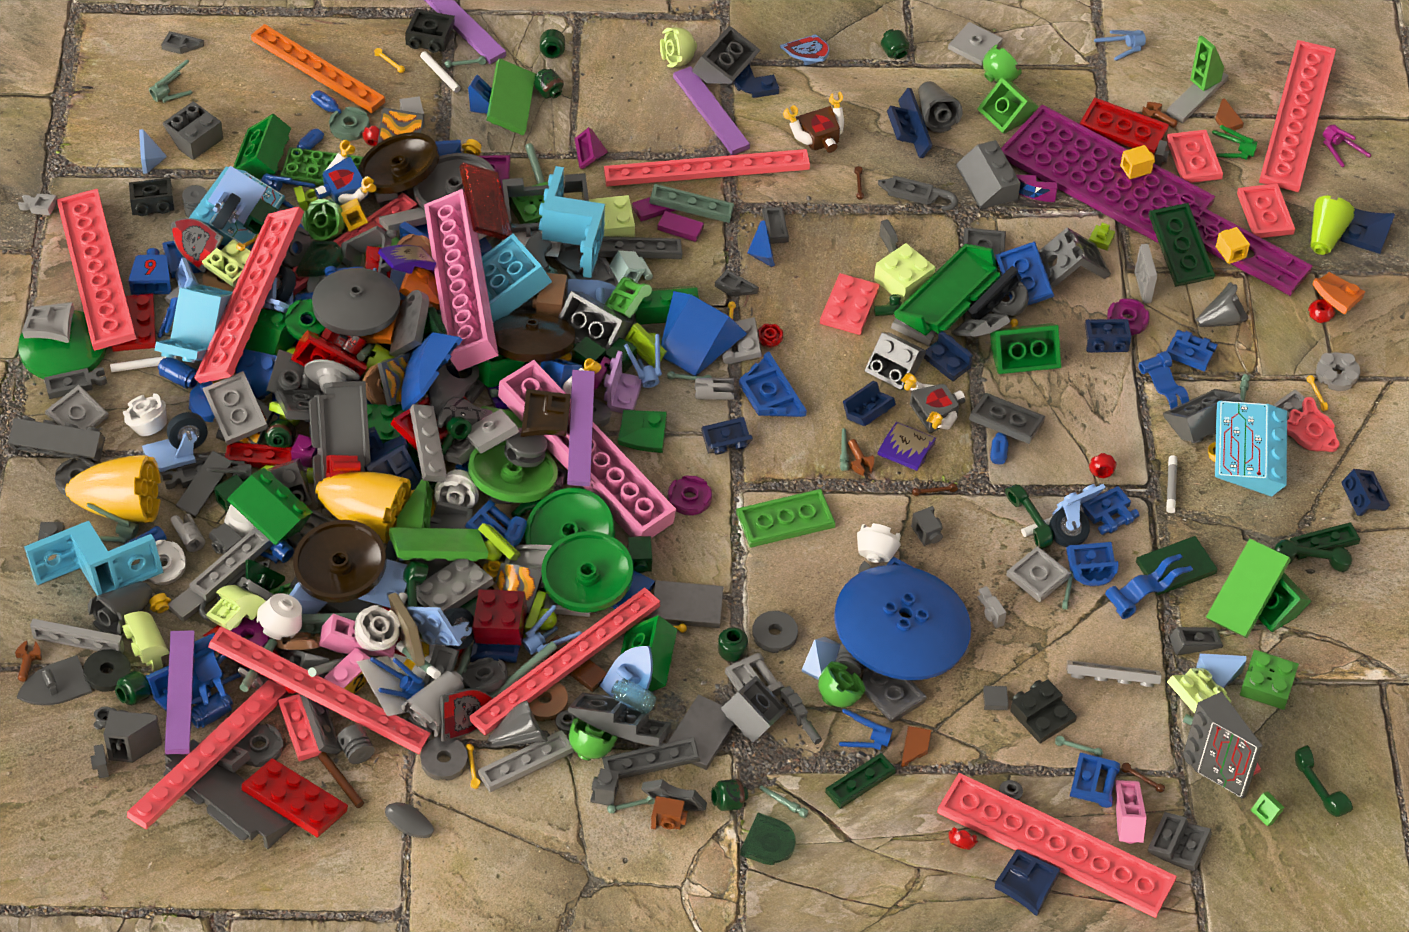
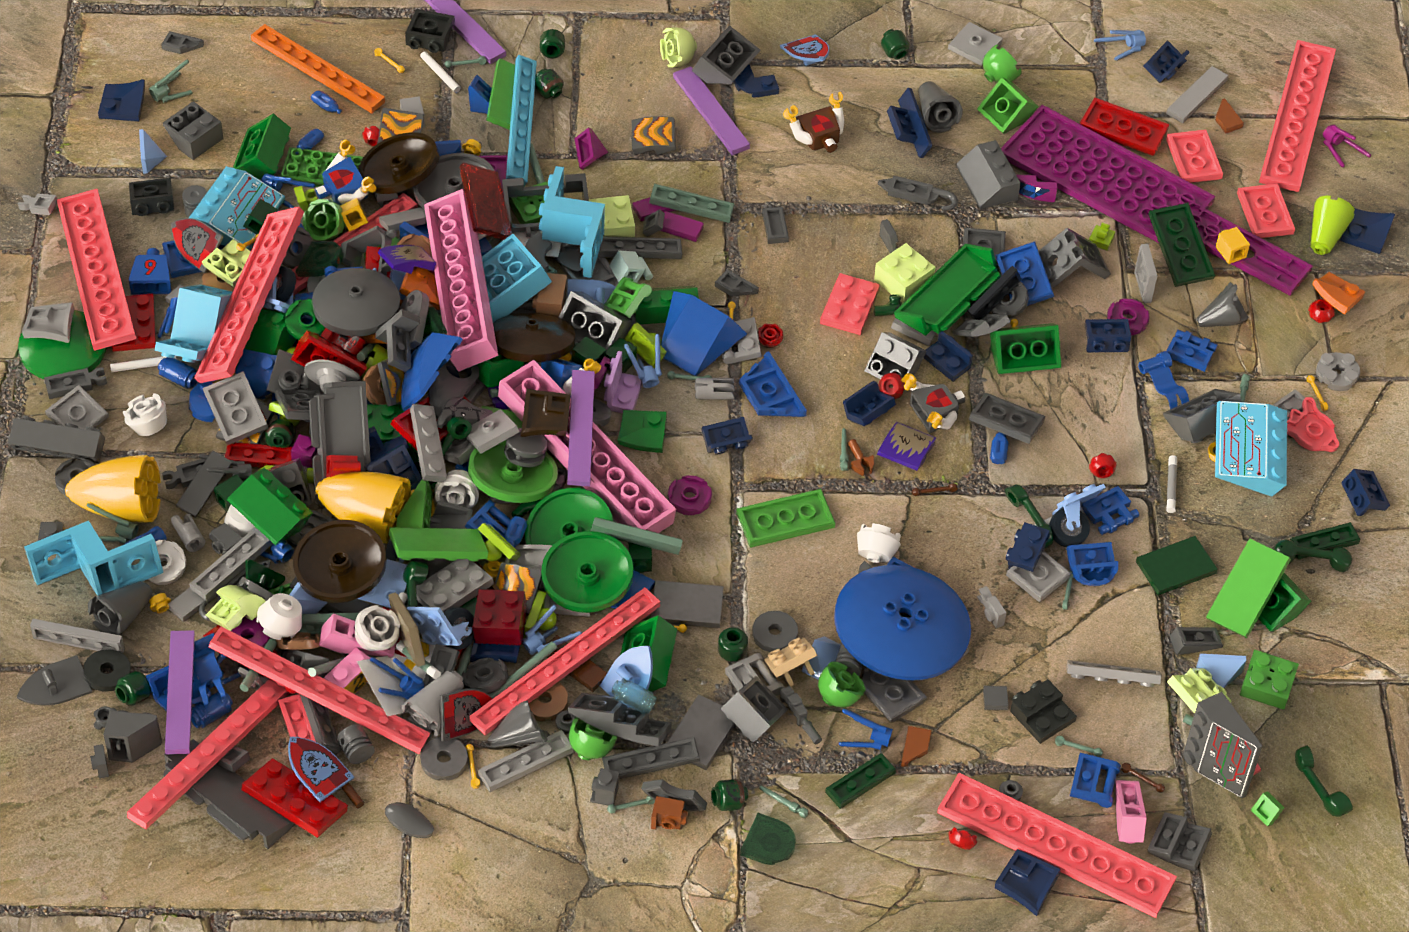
dark orange bar [15,641,42,682] -> none
yellowish green brick [122,611,170,672] -> none
plate [142,412,208,472] -> none
light blue slope [175,257,199,289] -> none
light blue plate [208,166,266,230] -> none
dark grey tile [236,723,283,767] -> none
sand green tile [329,107,370,141] -> none
coral plate [604,149,810,187] -> none
blue slope [747,220,775,267] -> none
reddish brown hinge [854,166,864,200] -> none
dark grey brick [911,506,943,546] -> none
blue flag [1105,554,1193,619] -> none
yellow brick [1120,145,1155,179] -> none
dark orange bar [1142,102,1178,128] -> none
dark grey plate [1154,140,1169,167] -> none
bright green slope [1190,35,1224,91] -> none
green plant [1212,125,1258,160] -> none
none -> dark blue plate [98,79,145,122]
none -> shield [288,737,354,802]
none -> dark grey bracket [376,309,420,372]
none -> medium azure tile [506,55,537,187]
none -> sand green tile [591,517,683,555]
none -> slope [632,116,676,155]
none -> dark grey tile [643,210,665,237]
none -> tan plate [764,638,817,687]
none -> red plate [878,373,905,399]
none -> dark blue bracket [1006,522,1050,572]
none -> dark blue bracket [1143,40,1190,83]

